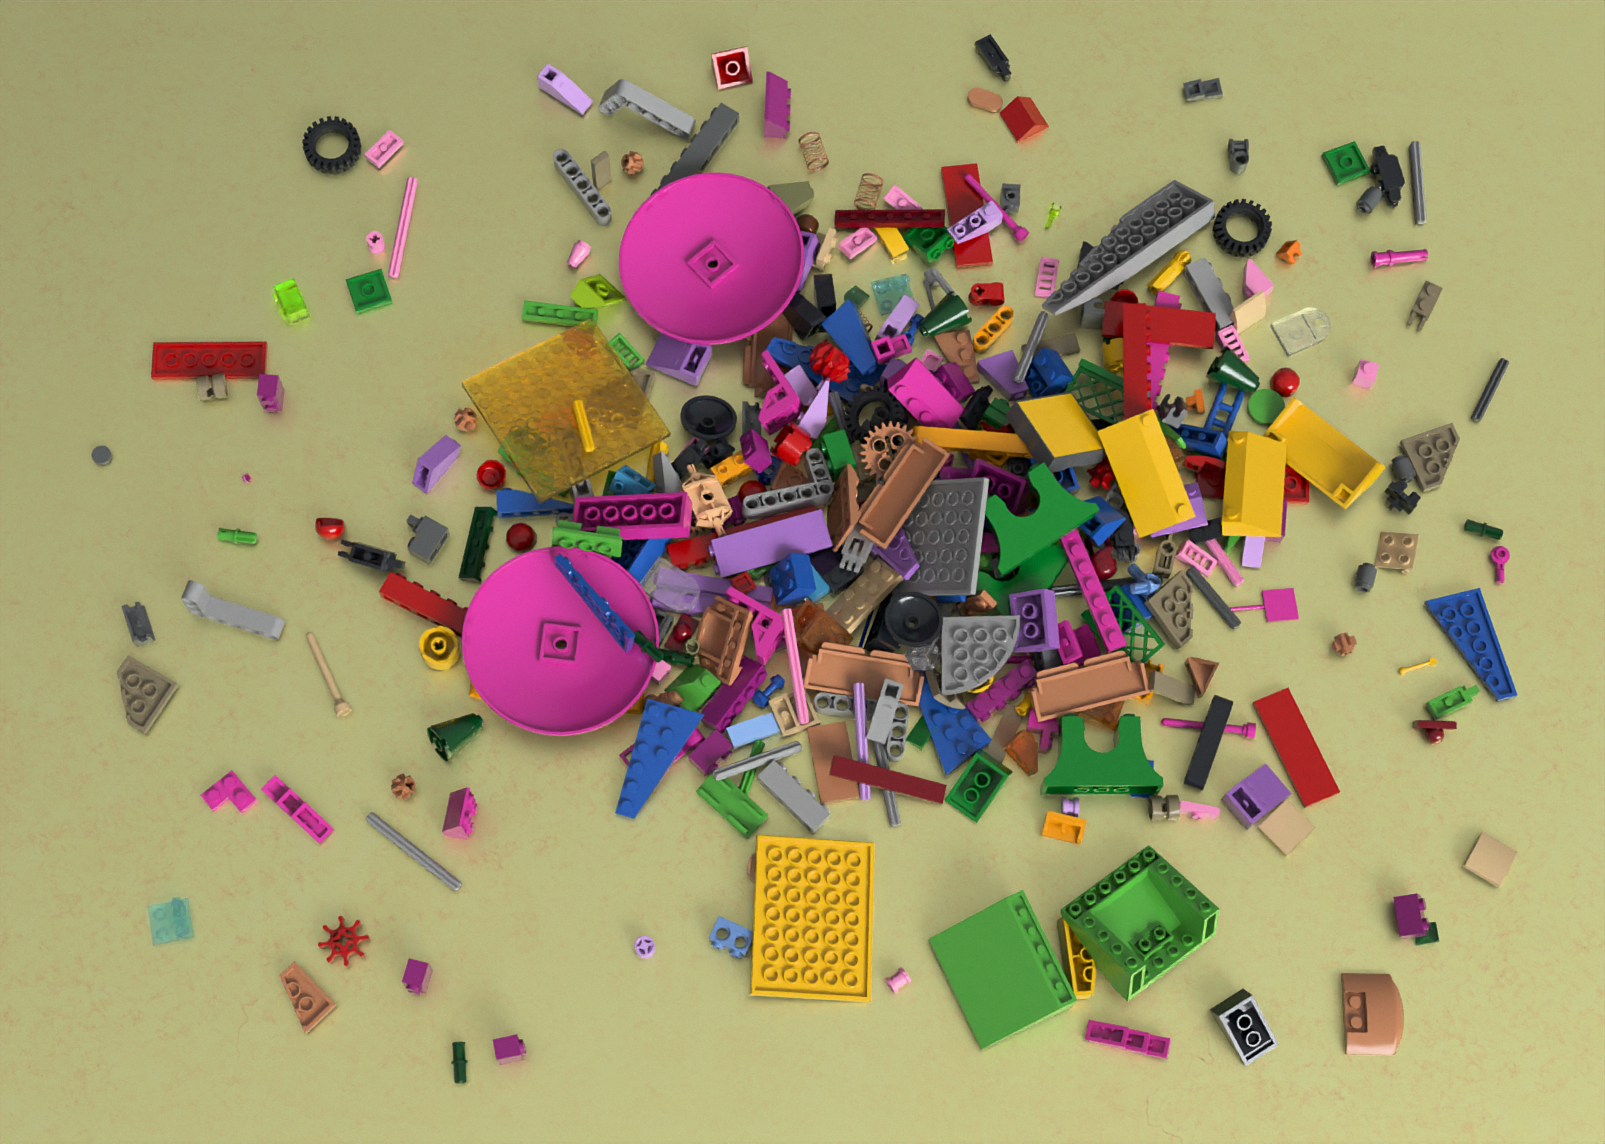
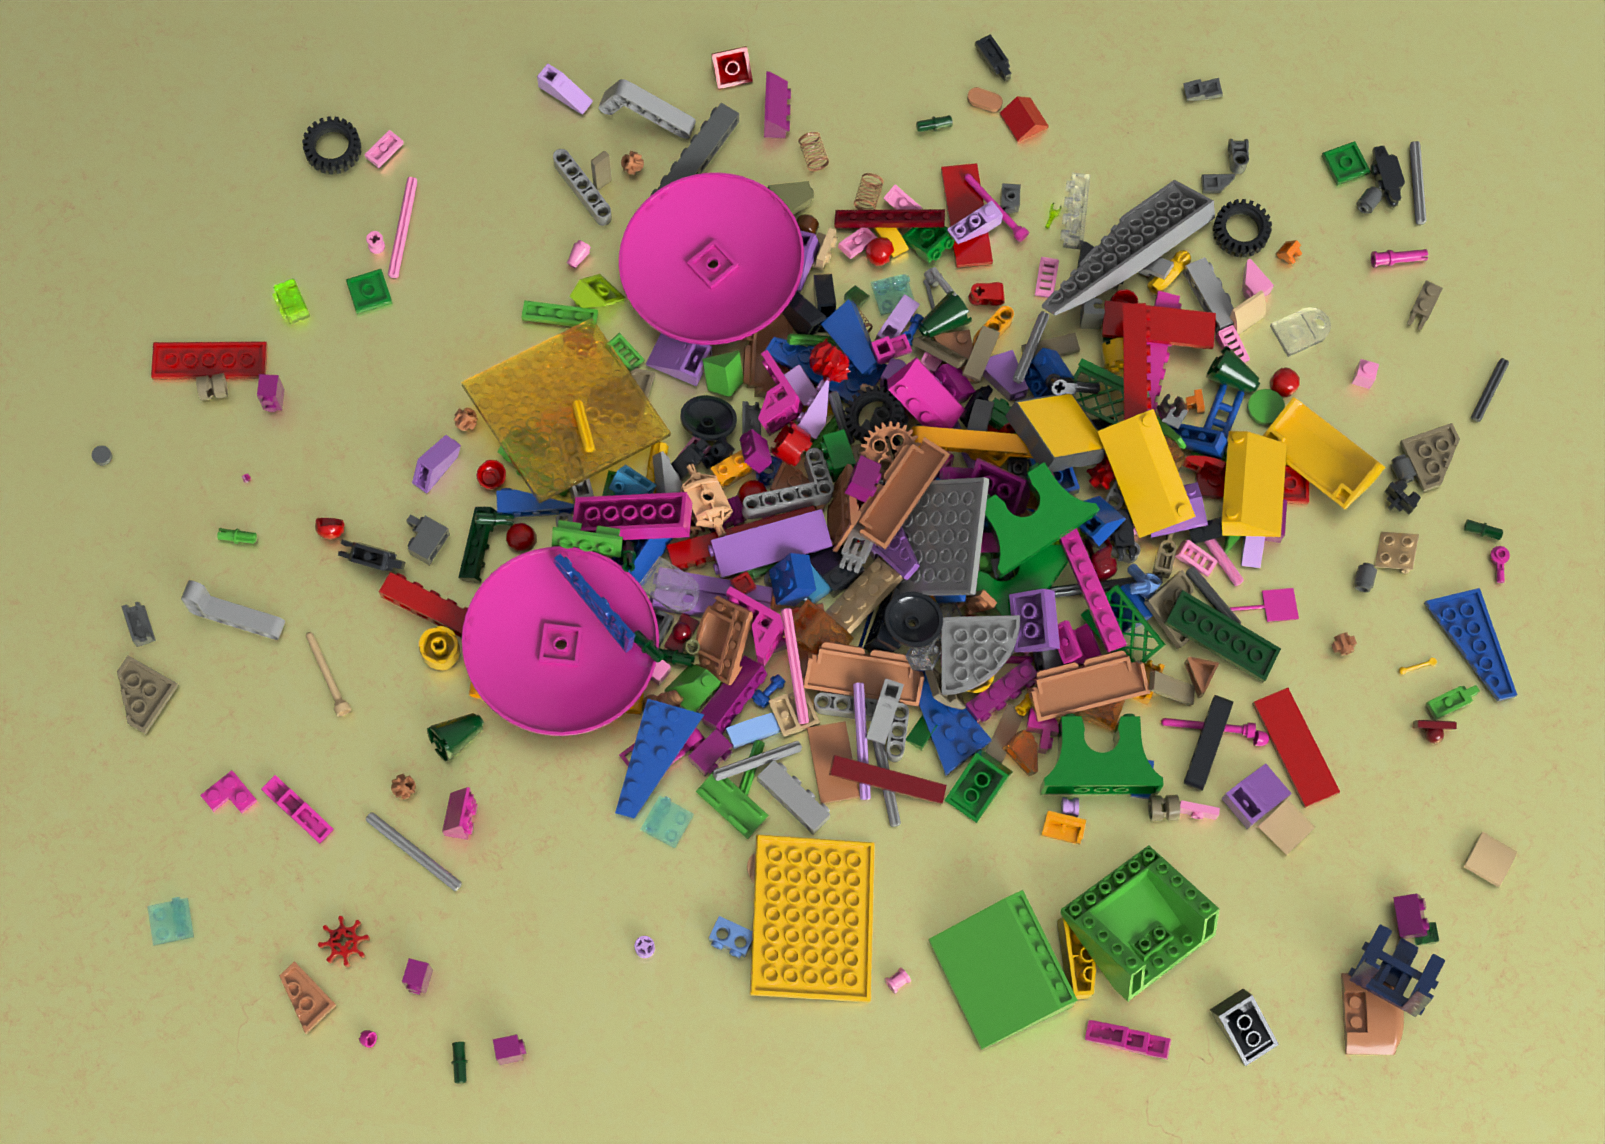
none -> dark pink hinge [359,1030,377,1048]
none -> dark green axle [475,511,514,527]
none -> dark green axle [621,540,636,572]
none -> clear light blue hinge [640,796,694,848]
none -> bright green slope [702,350,743,397]
none -> bright green axle [787,334,837,346]
none -> magenta brick [845,455,882,503]
none -> red hair [866,237,894,266]
none -> dark tan tile [912,336,968,368]
none -> dark green axle [916,115,953,132]
none -> dark tan tile [962,326,1000,382]
none -> dark grey slope [967,399,995,432]
none -> black connector [1045,373,1100,396]
none -> clear brick [1060,172,1090,250]
none -> light grey slope [1138,257,1174,280]
none -> dark green plate [1164,590,1281,682]
none -> dark grey tile [1201,174,1235,194]
none -> dark pink hinge [1253,730,1269,746]
none -> dark blue piece [1348,924,1445,1017]

